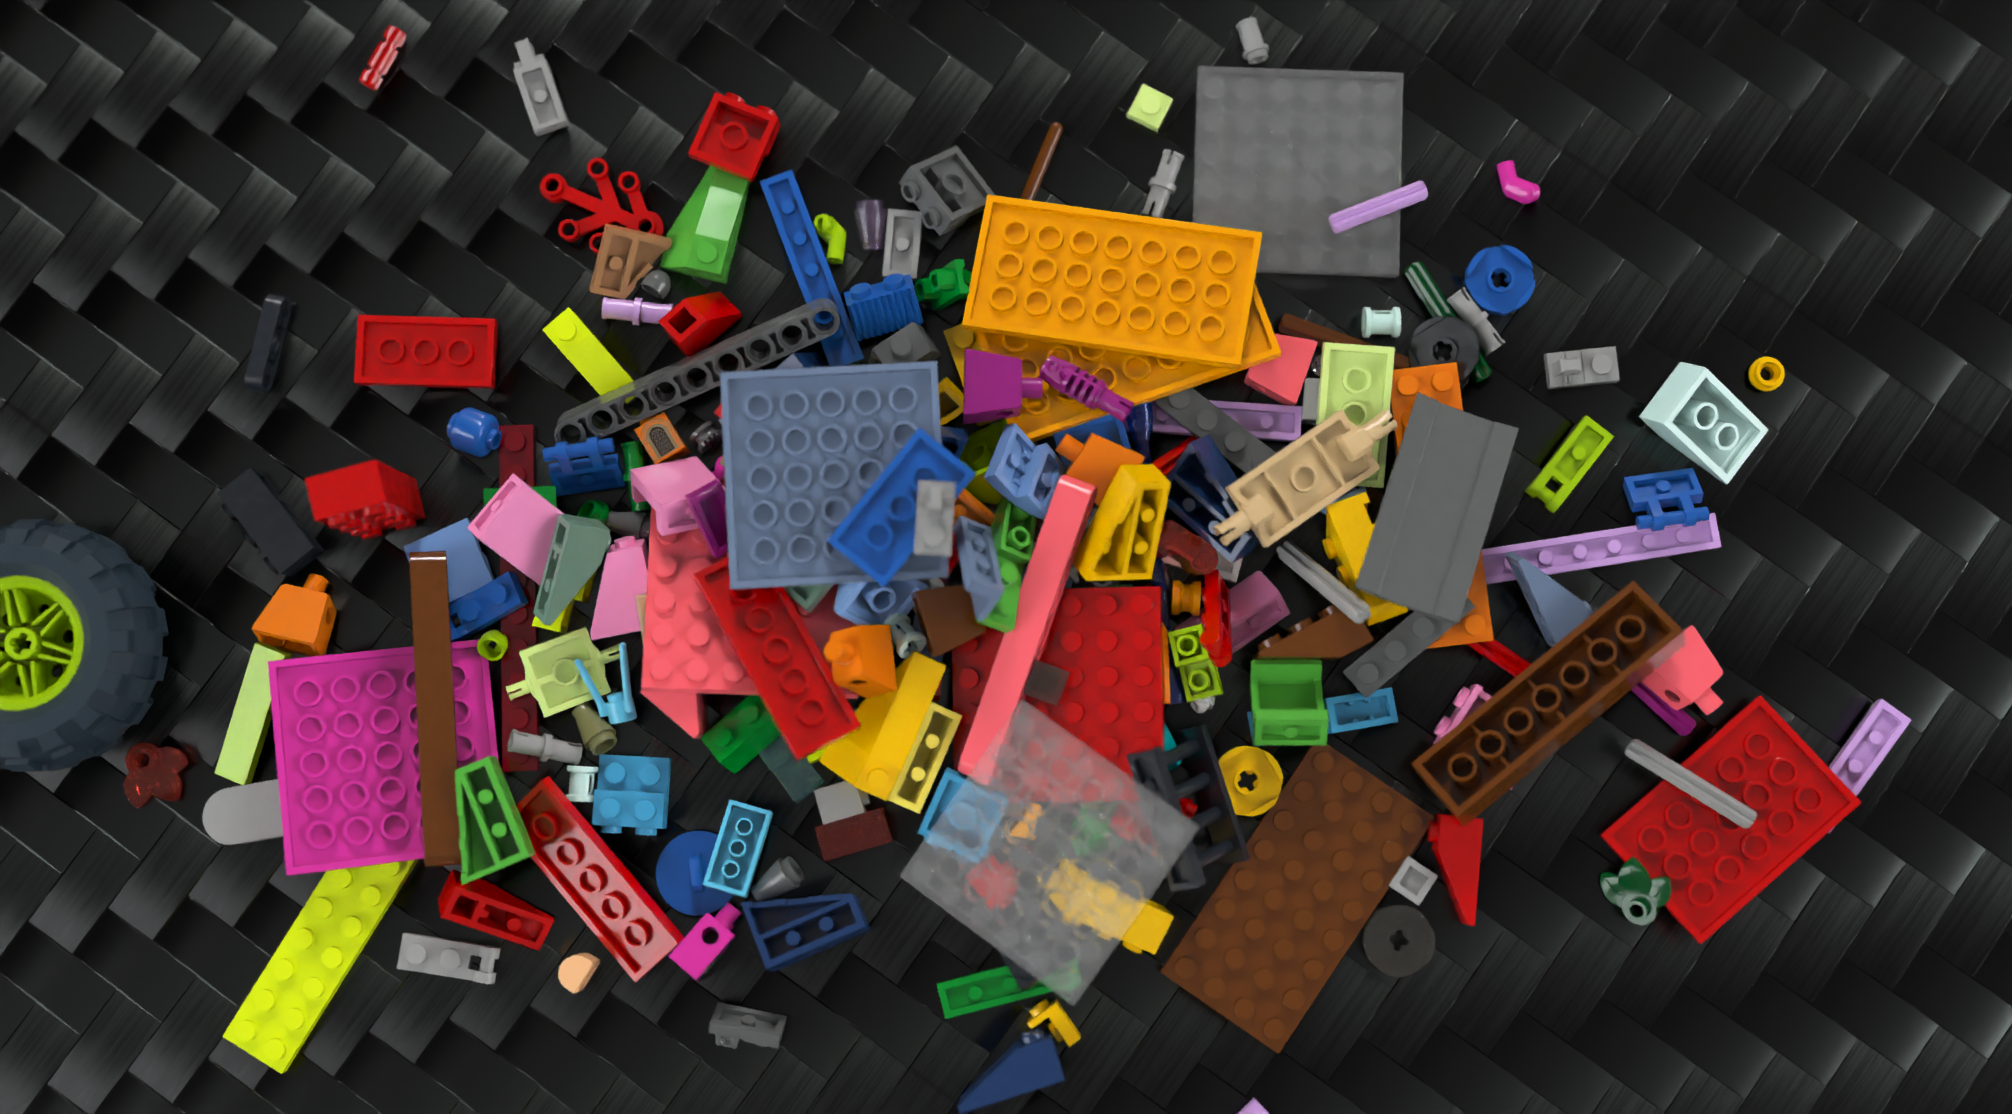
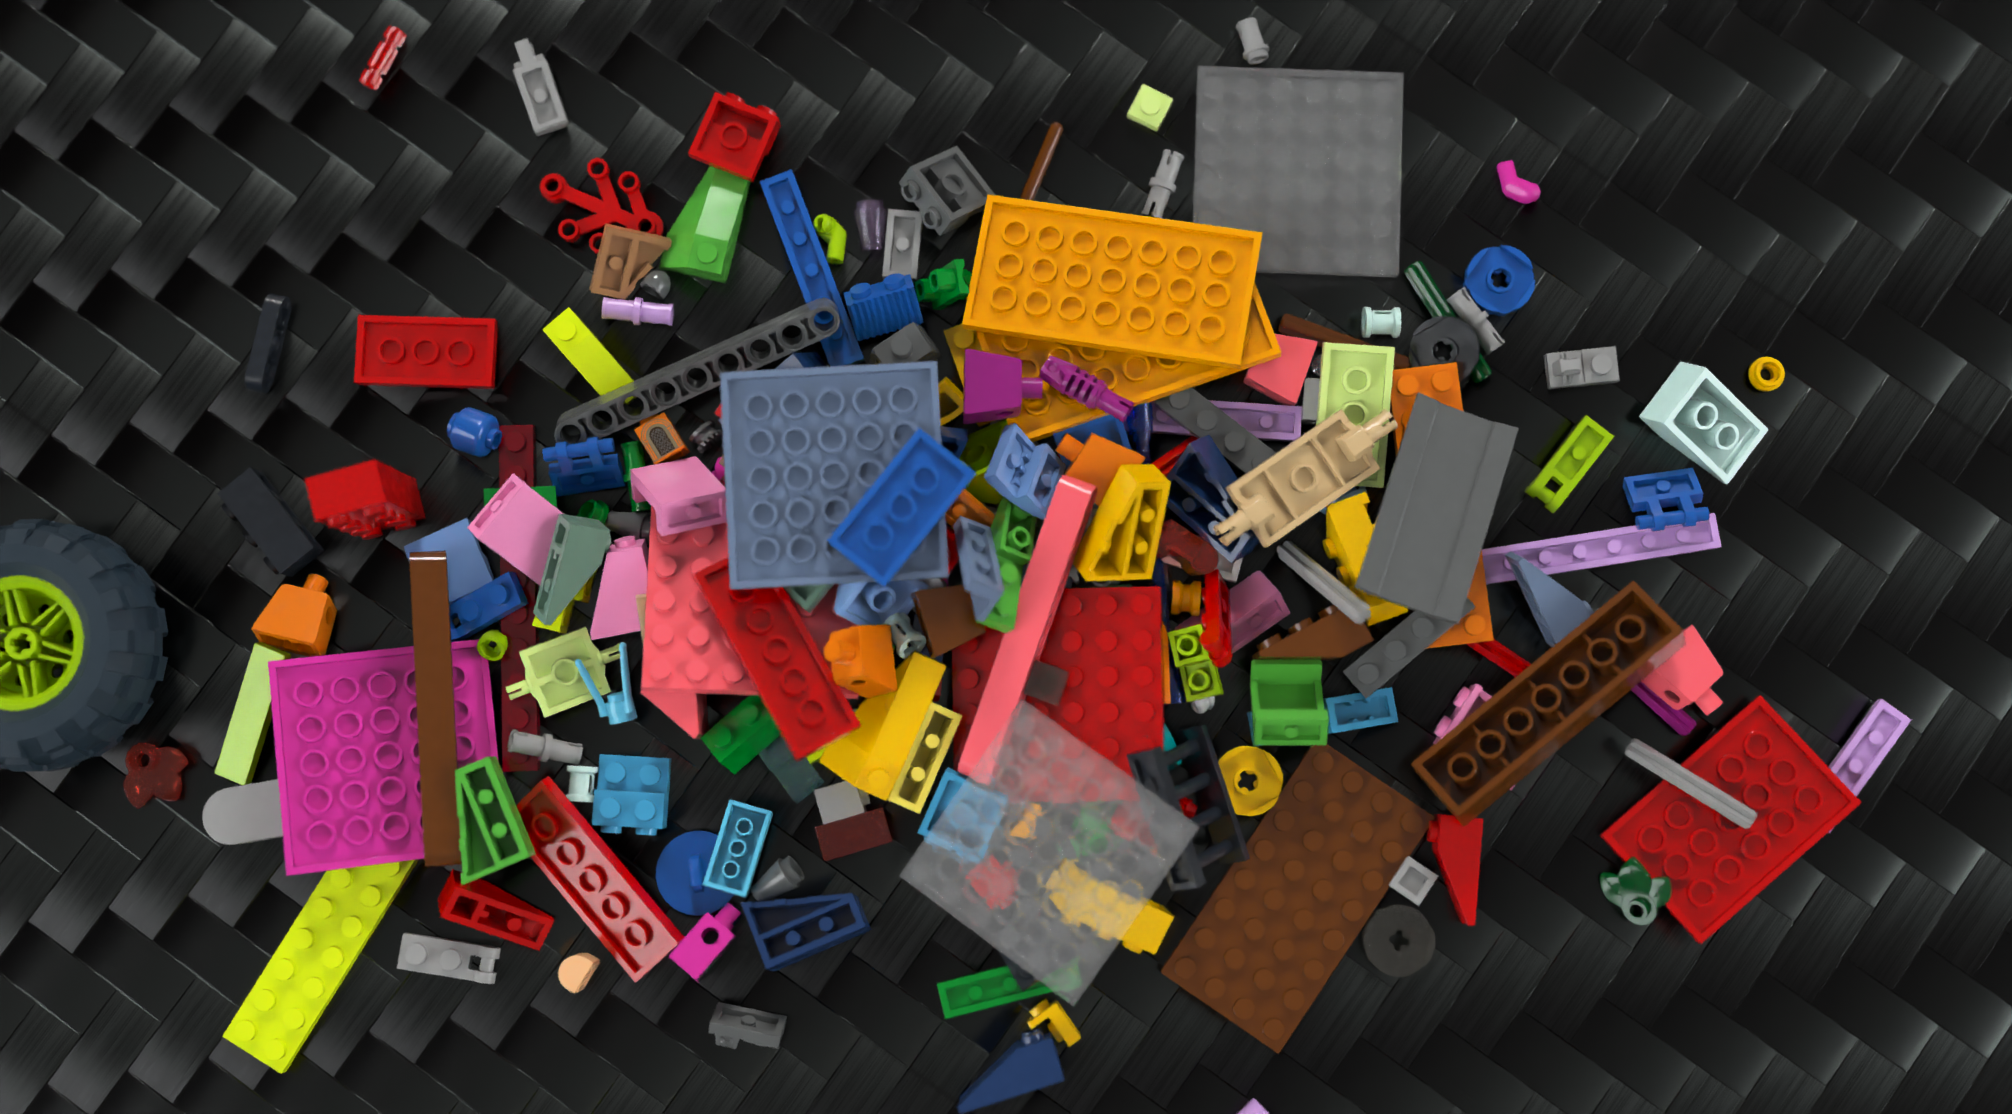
olive cone [572,702,617,755] -> none
red slope [658,291,743,357] -> none
magenta tile [685,479,728,559] -> none
light grey hinge [914,480,956,557] -> none
lavender axle [1328,181,1428,233] -> none

